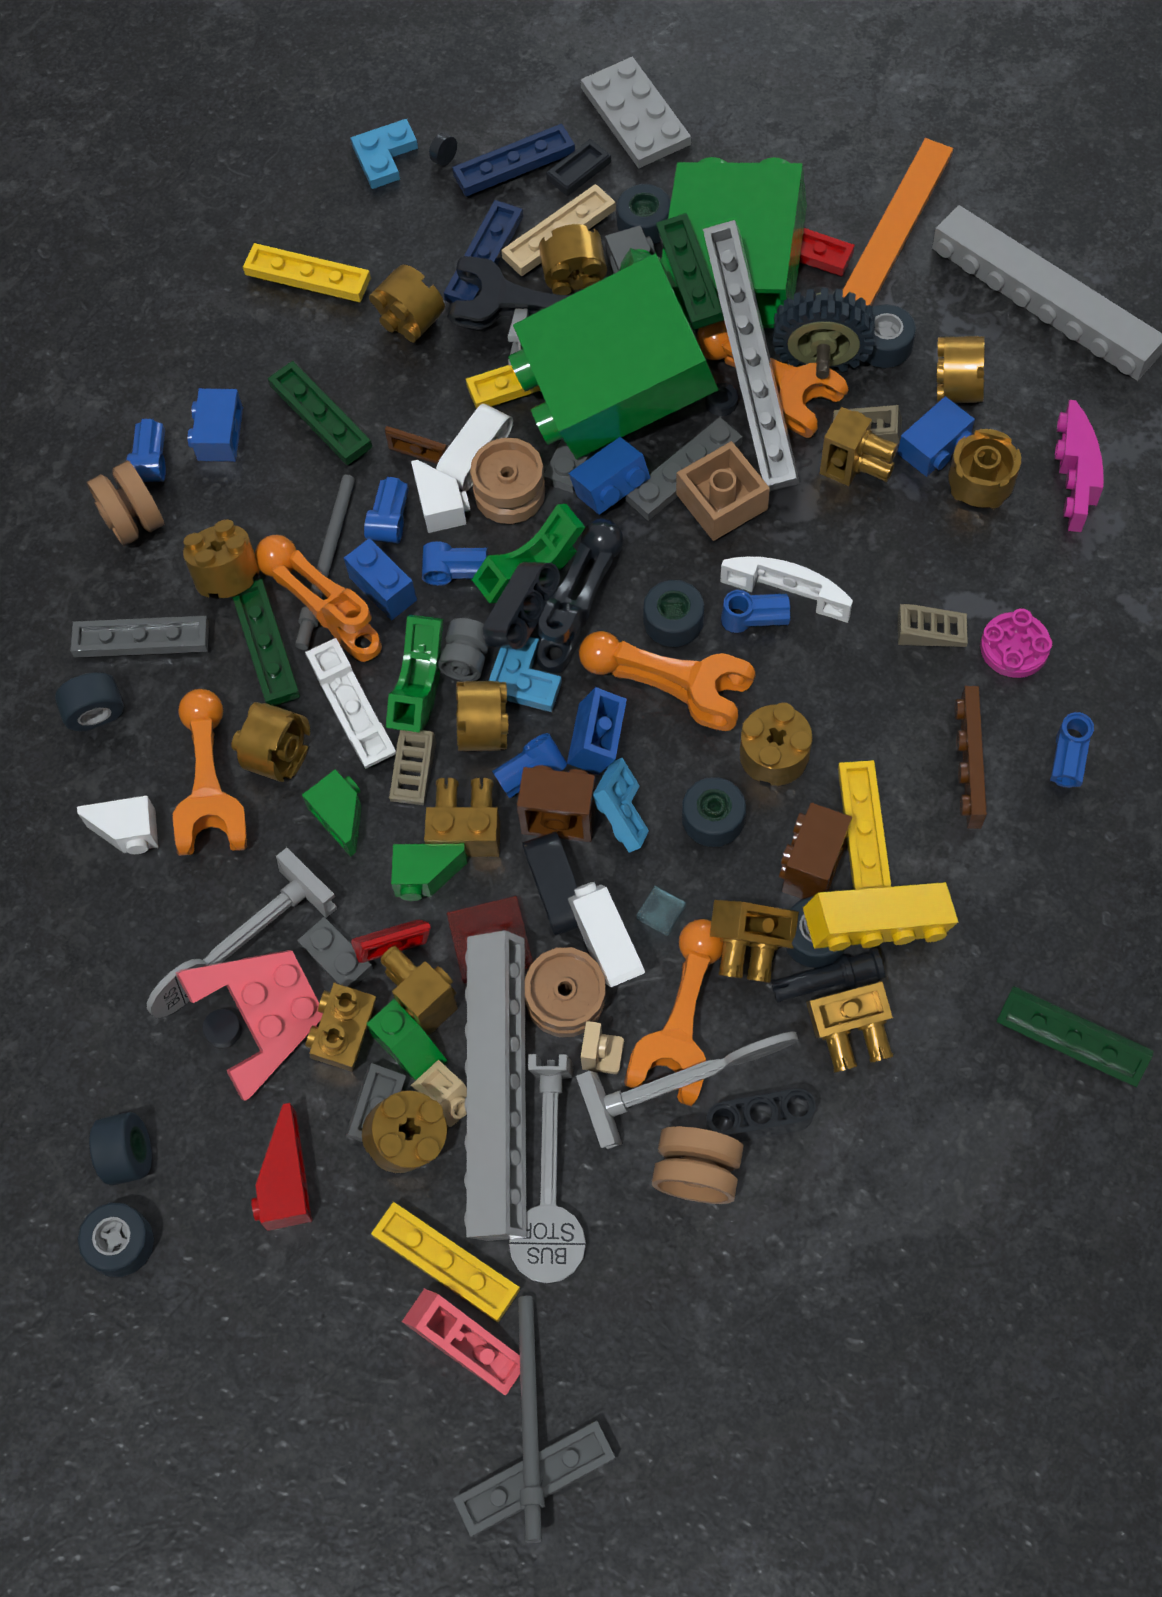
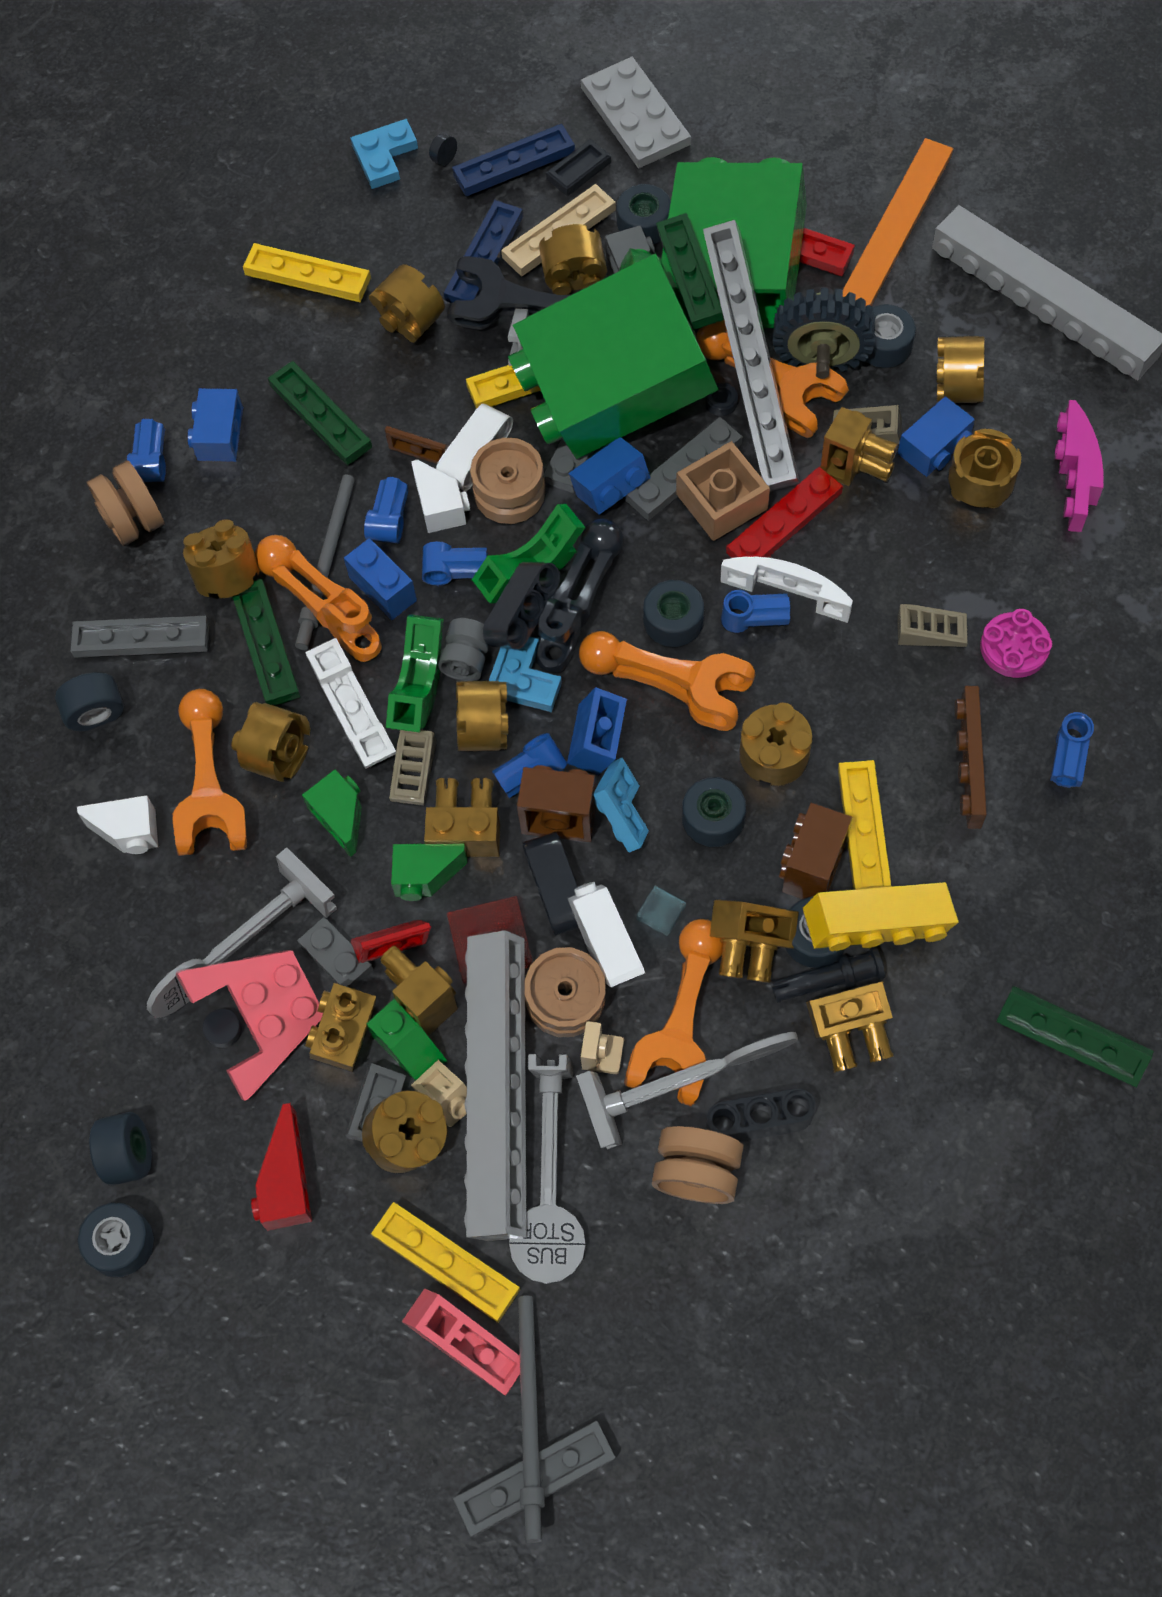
none -> red plate [726,466,843,558]

